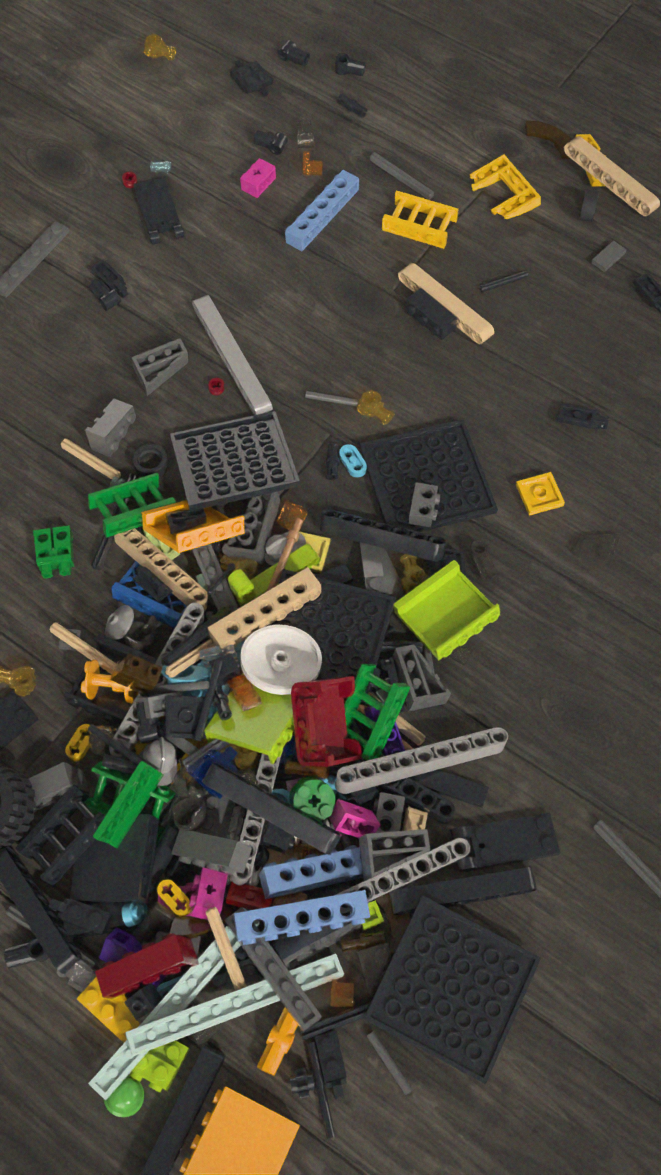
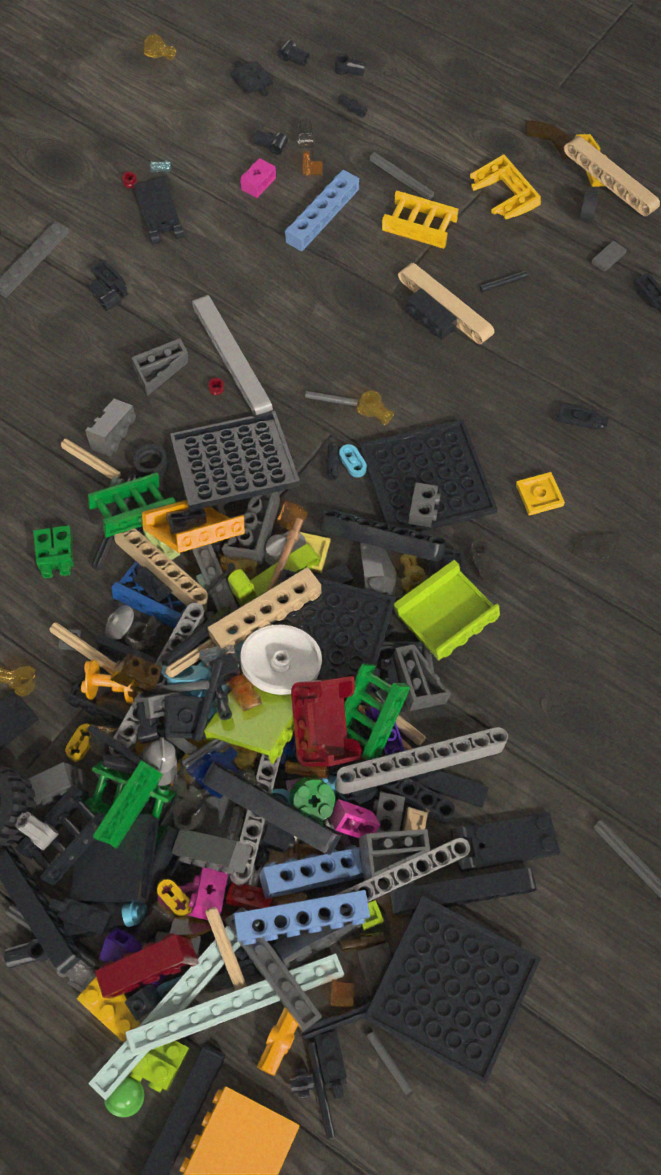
none -> light grey piece [15,812,59,850]

